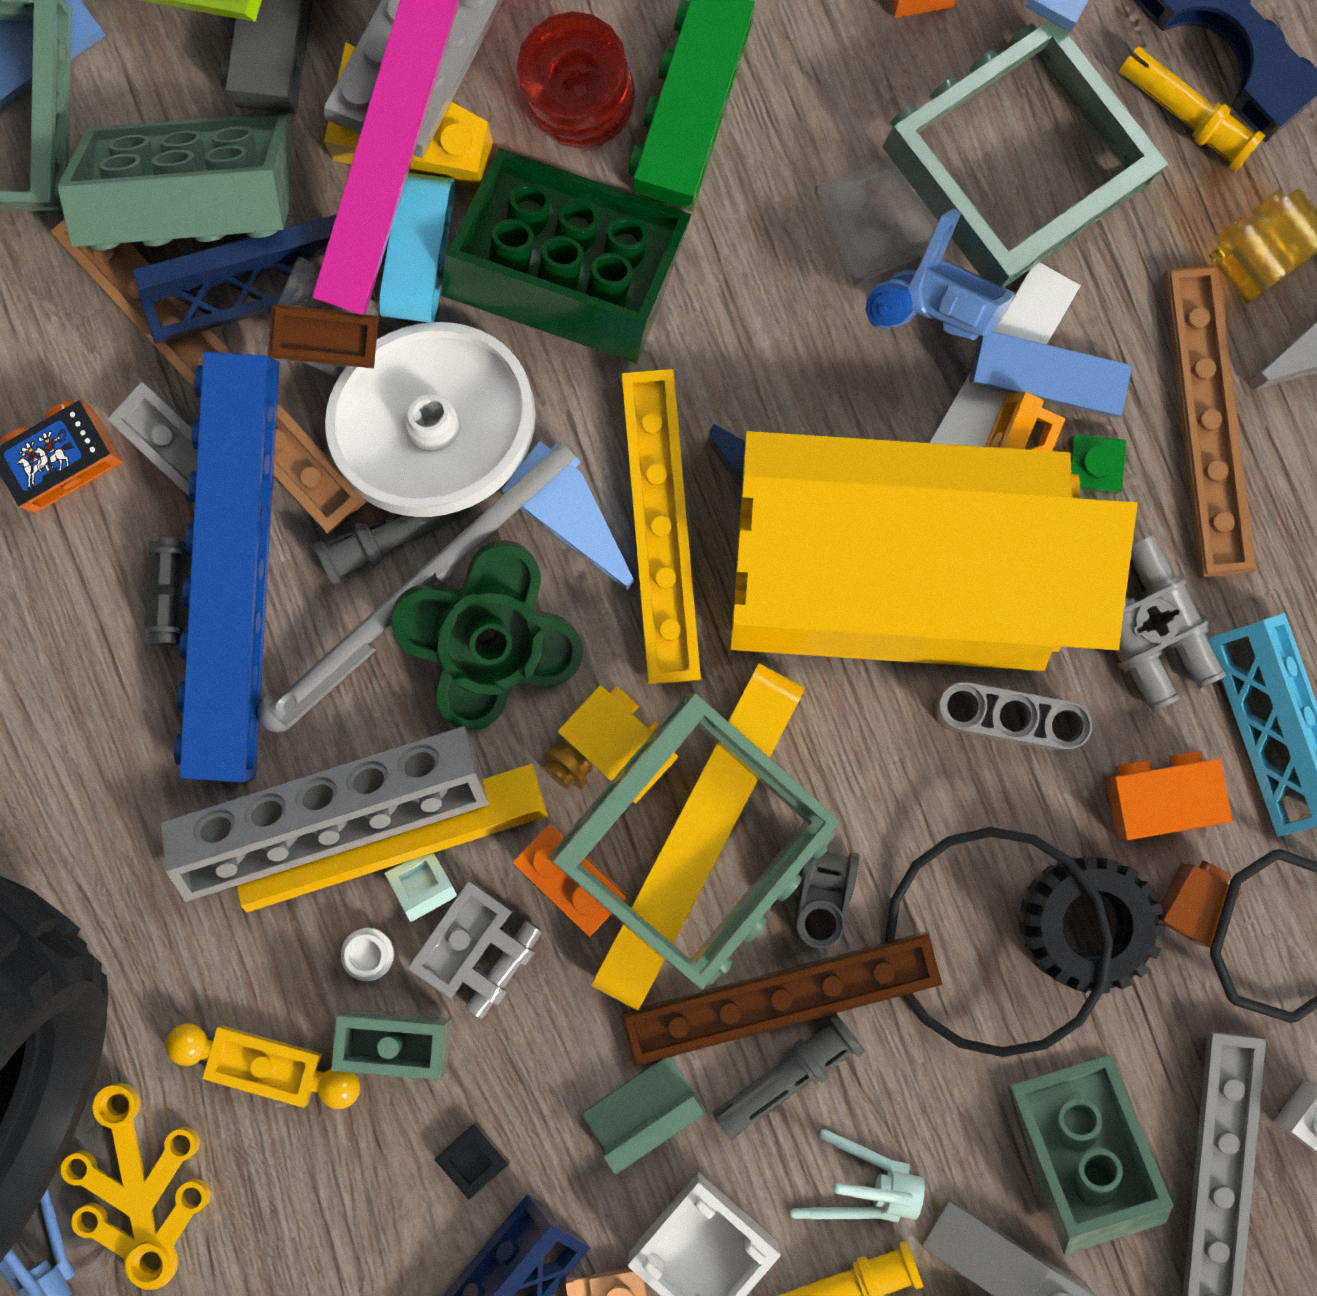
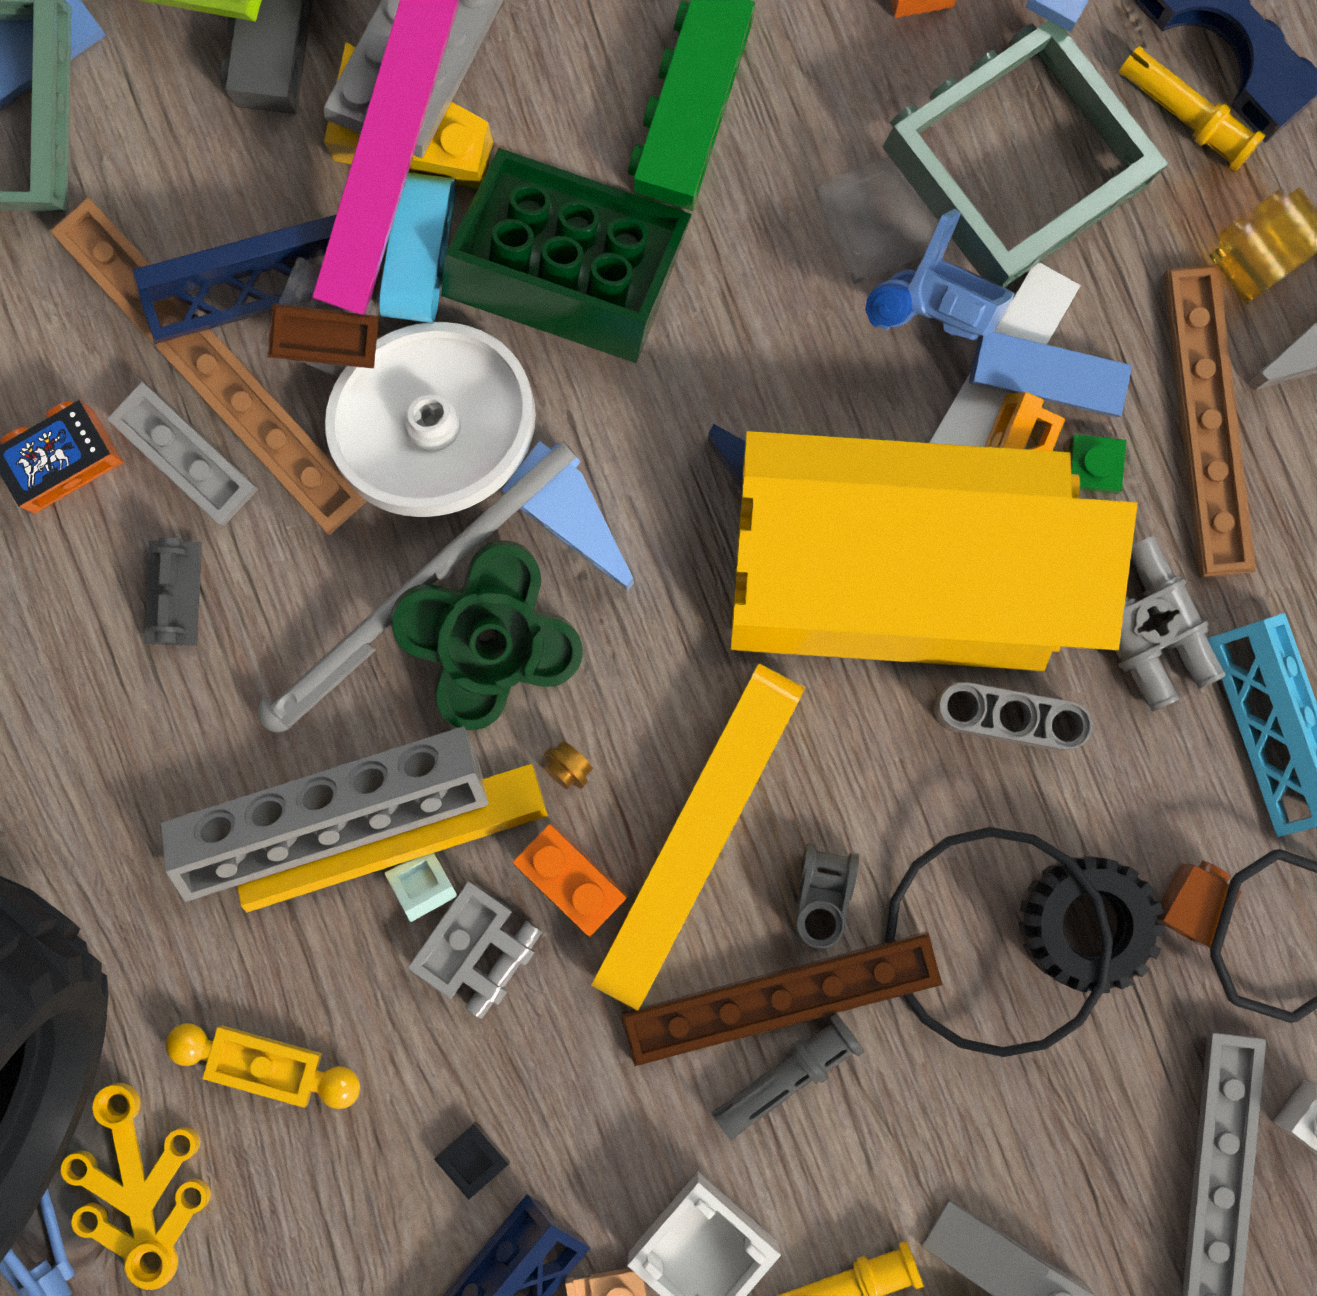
sand green slope [57,112,291,250] -> none
blue brick [174,352,280,782] -> none
dark grey pin [313,507,472,585] -> none
sand green brick [331,1010,451,1080] -> none
white plate [341,928,394,981] -> none
clear red wheel [516,11,636,149] -> none
sand green window [546,693,841,990] -> none
yellow brick [557,685,679,804] -> none
sand green panel [583,1057,705,1175] -> none
yellow plate [622,369,701,685] -> none
light aqua plant [790,1129,925,1223] -> none
sand green slope [1010,1055,1173,1255] -> none
orange brick [1105,750,1233,840] -> none

